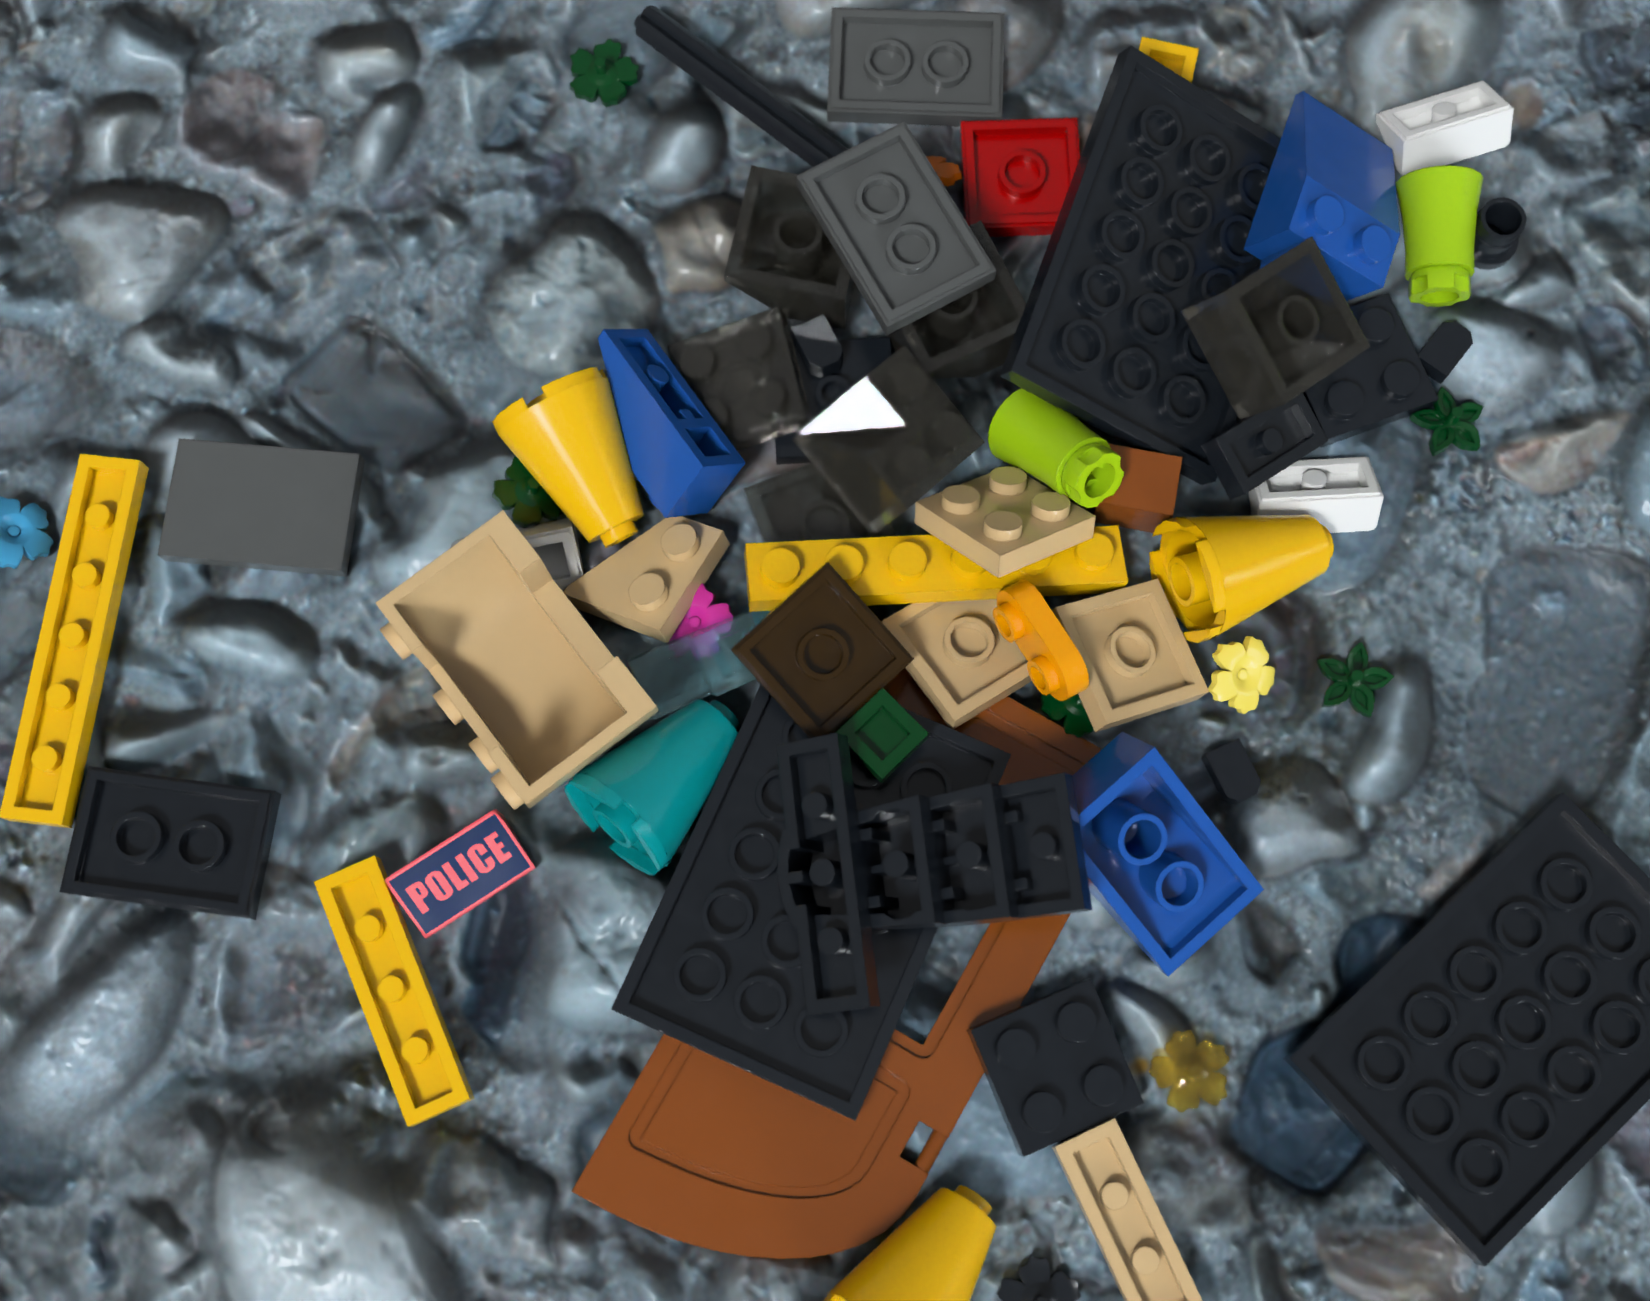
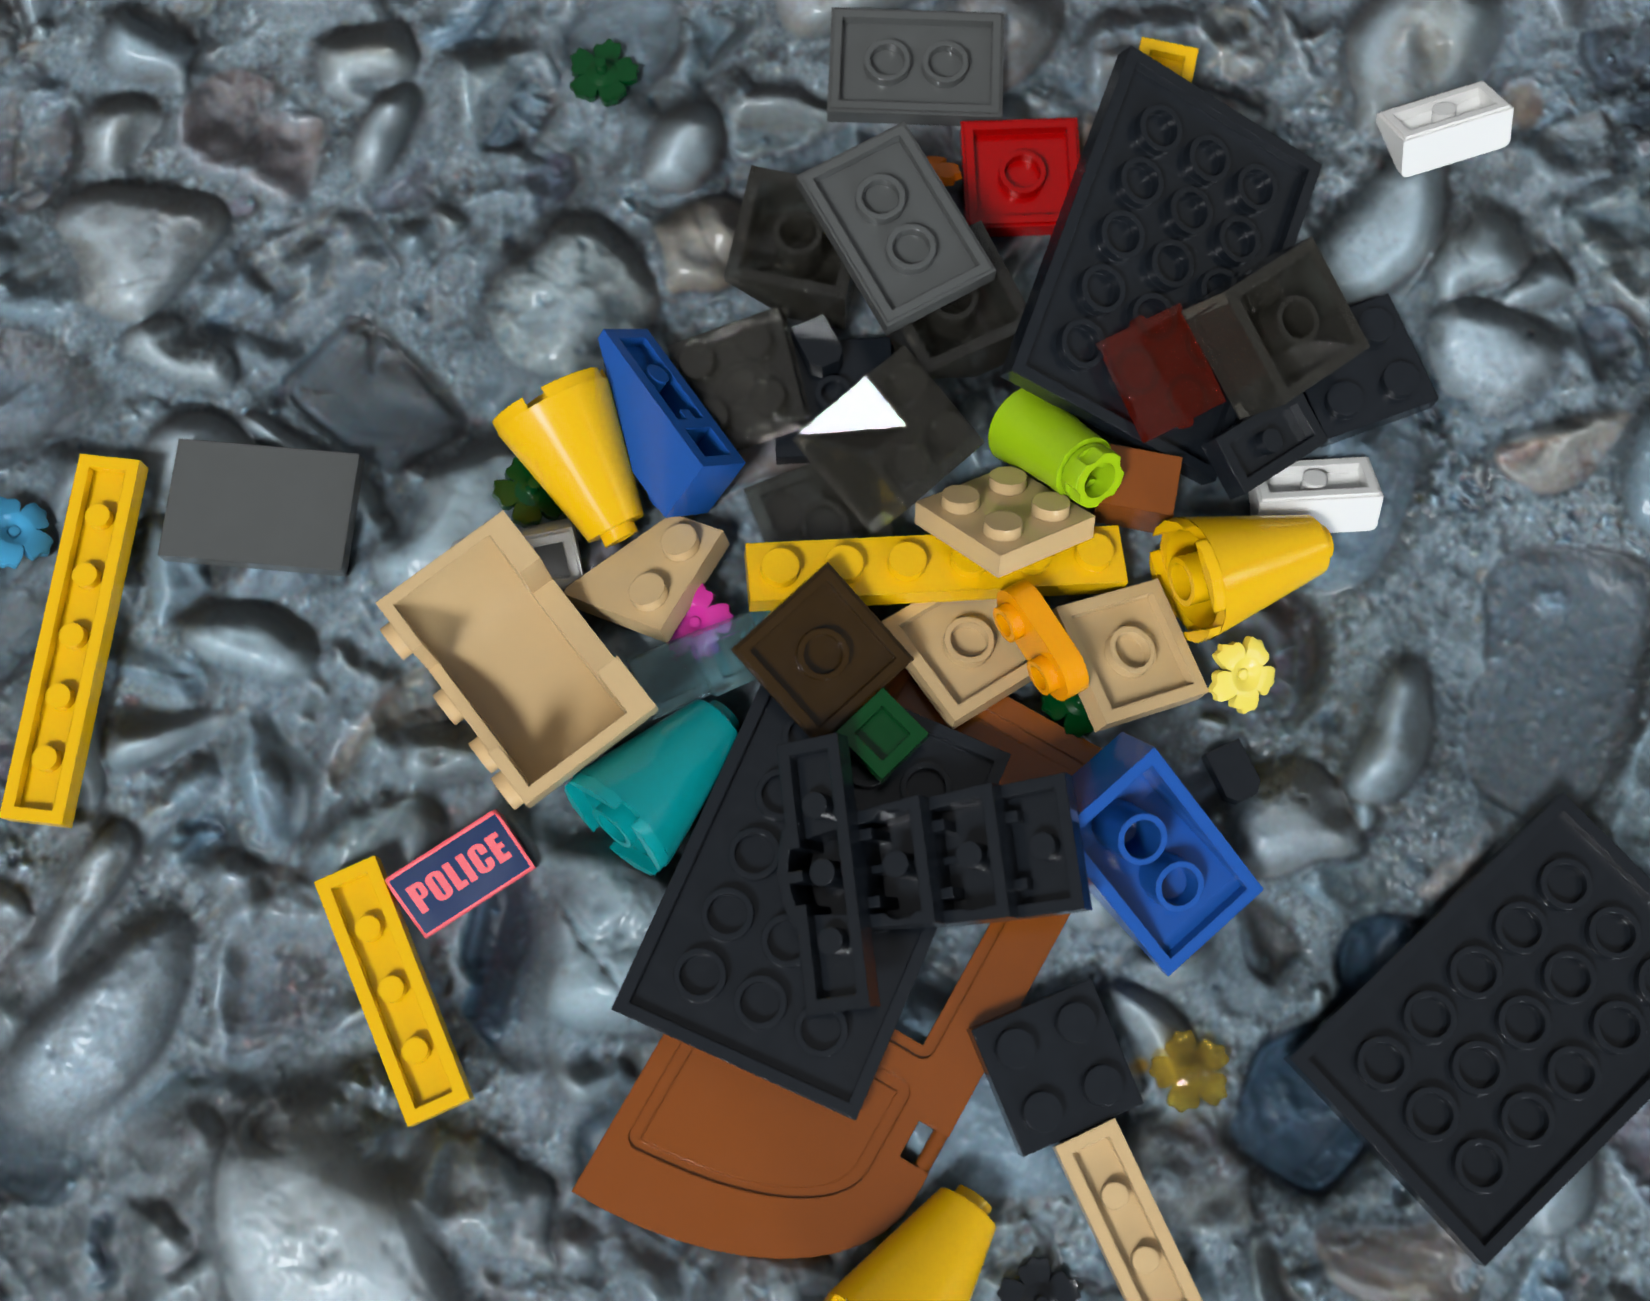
black tile [59,766,282,920] -> none
black axle [634,5,848,167] -> none
blue slope [1244,91,1400,305] -> none
dark green plant [1316,642,1394,718] -> none
lime plant [1396,166,1484,307] -> none
dark green plant [1409,387,1484,456] -> none
black piece [1418,321,1473,384] -> none
black piece [1474,197,1526,270] -> none
none -> clear red piece [1096,303,1226,443]

